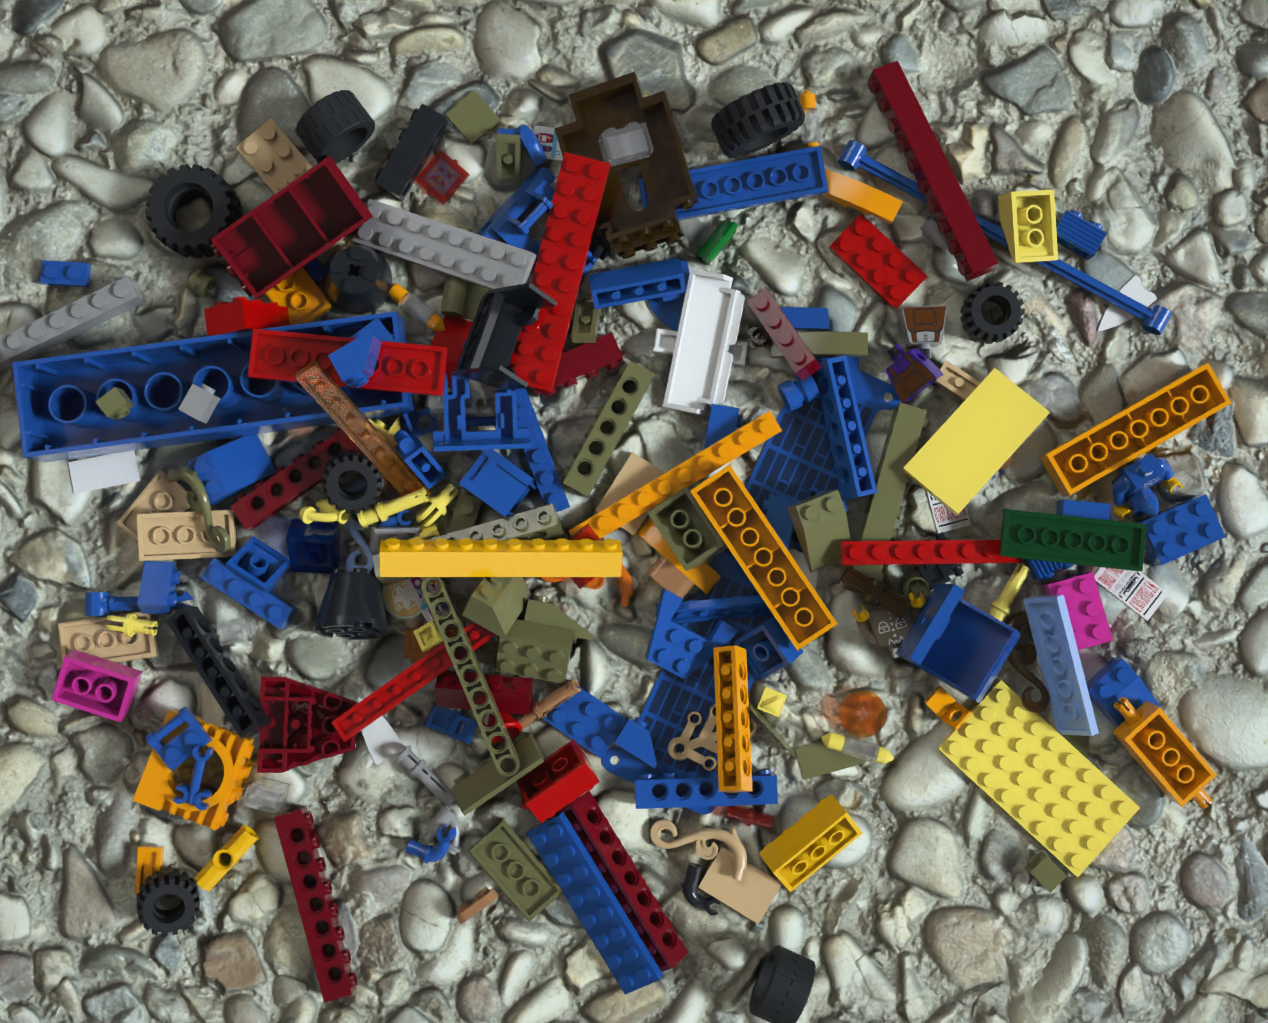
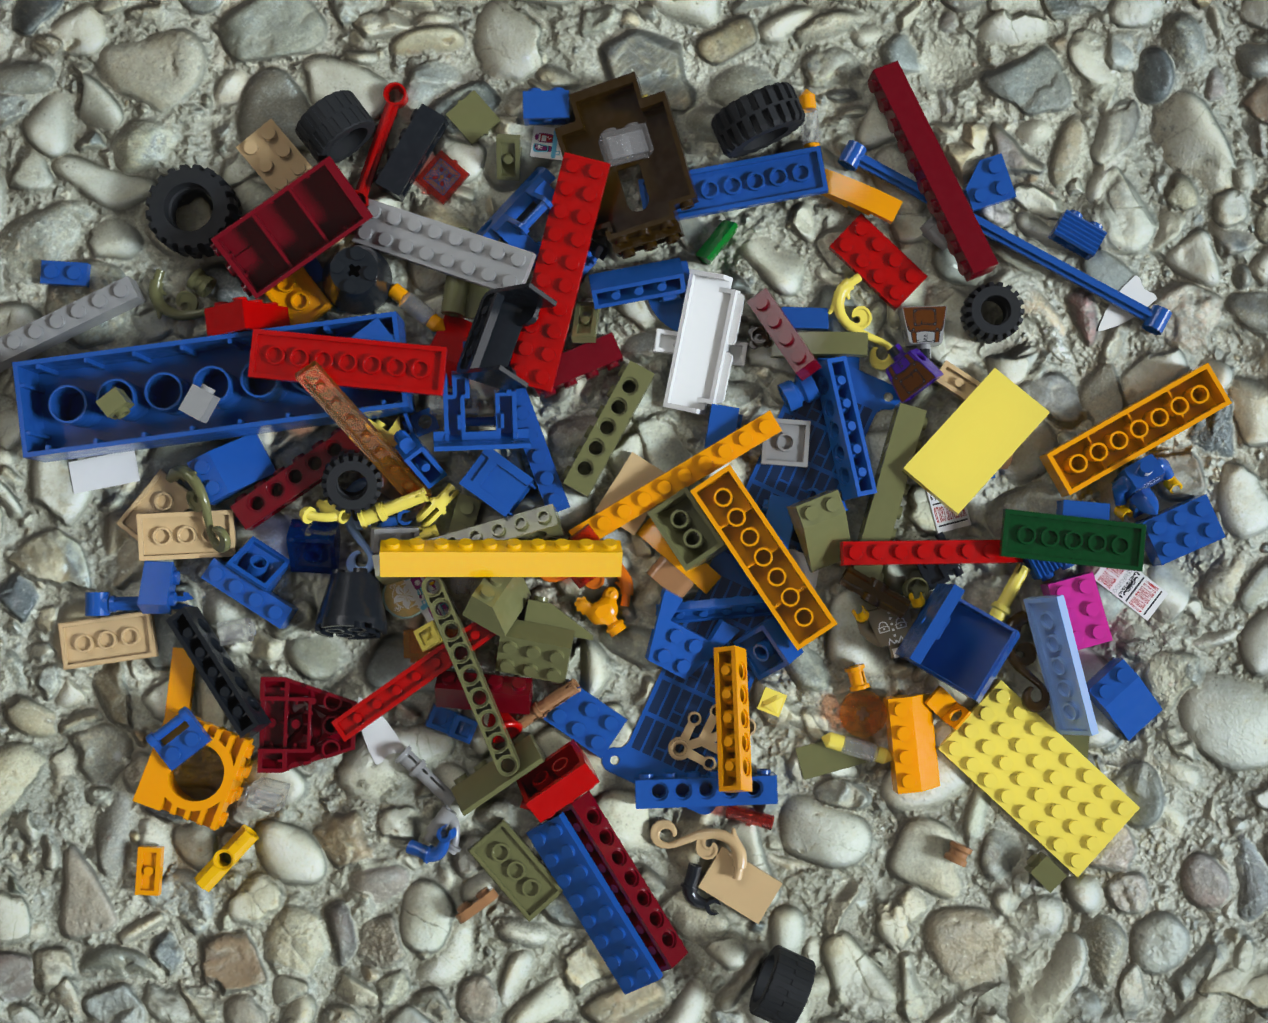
dark pink brick [52,649,143,723] -> none
light yellow arm [105,613,158,637] -> none
black tyre [137,868,200,936] -> none
blue bar [173,744,213,810] -> none
dark red brick [274,806,358,1003] -> none
blue slope [328,330,382,388] -> none
blue arm [497,124,547,166] -> none
blue slope [614,716,657,768] -> none
olive sticker [749,703,795,757] -> none
yellow slope [759,793,863,892] -> none
light yellow slope [998,190,1058,263] -> none
light orange brick [1112,697,1217,809] -> none
none -> olive plant [148,269,214,321]
none -> light orange tile [165,647,196,716]
none -> red piece [355,82,408,208]
none -> blue brick [523,87,570,126]
none -> light orange animal [574,586,627,638]
none -> light grey plate [760,418,811,468]
none -> light yellow plant [828,273,894,371]
none -> light orange bush [844,663,870,692]
none -> light orange slope [883,693,940,794]
none -> medium nougat wheel [944,840,973,867]
none -> blue plate [964,153,1016,212]

